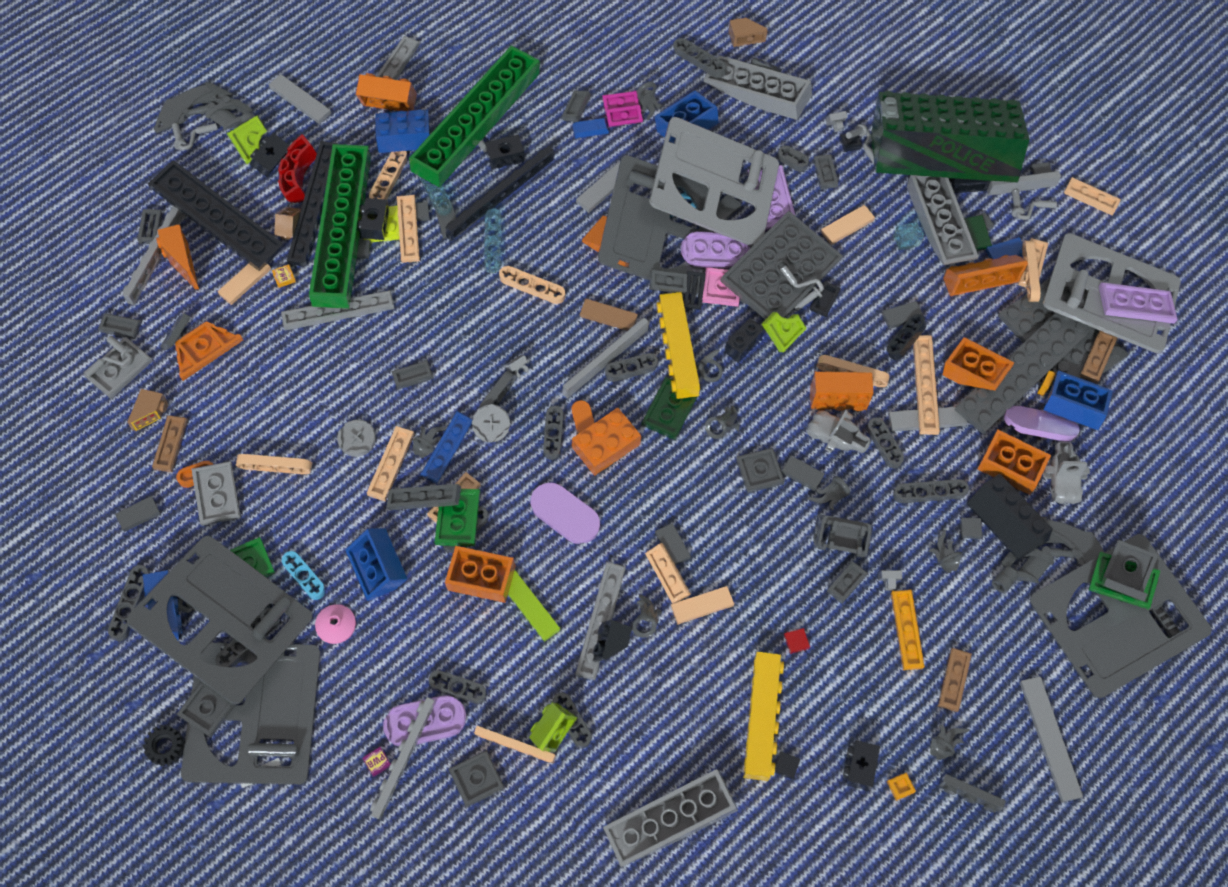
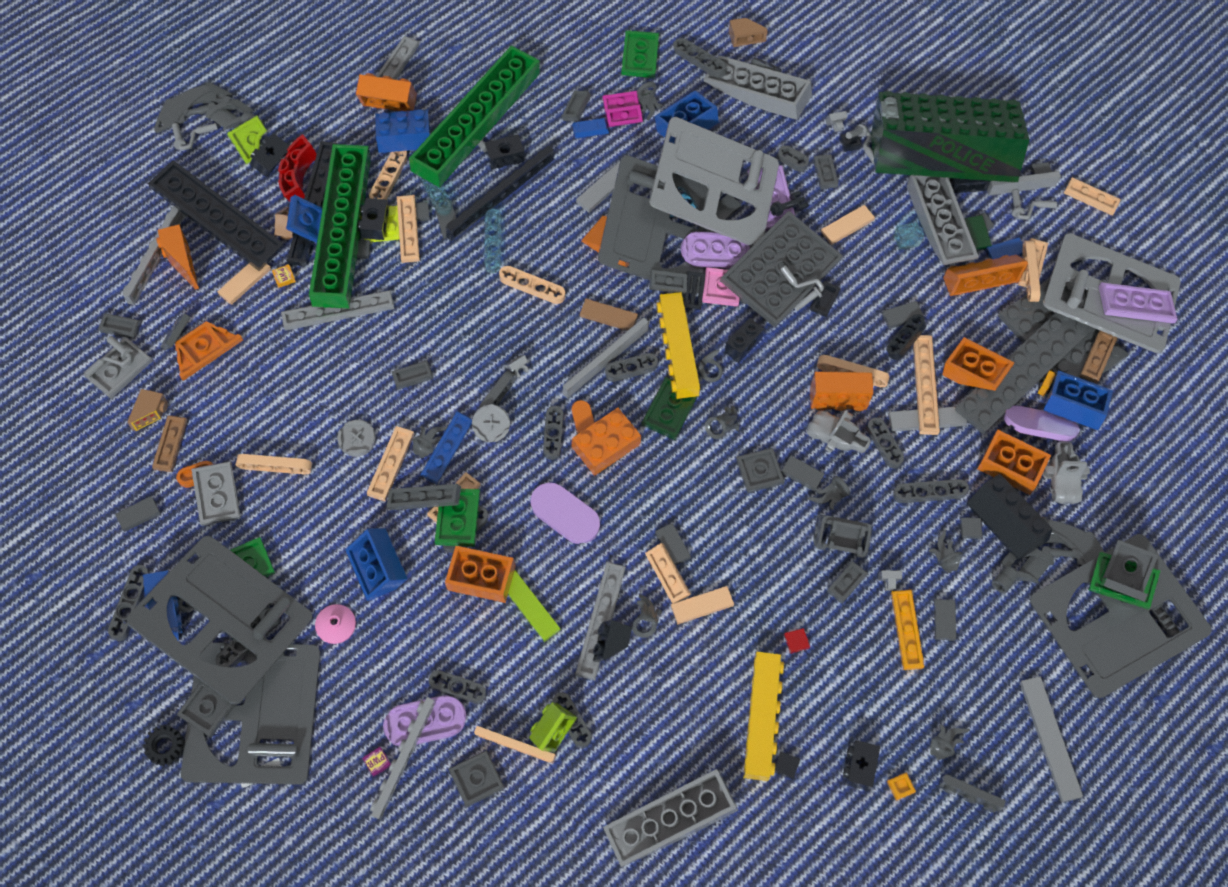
dark grey tile [137,209,163,244] -> none
light grey tile [268,74,331,124] -> none
medium azure beam [282,551,325,600] -> none
lime tile [762,312,807,352] -> none
medium nougat tile [938,648,972,712] -> none
none -> blue plate [286,195,323,243]
none -> green plate [621,30,659,78]
none -> black hinge [770,191,809,216]
none -> dark grey tile [934,599,956,641]

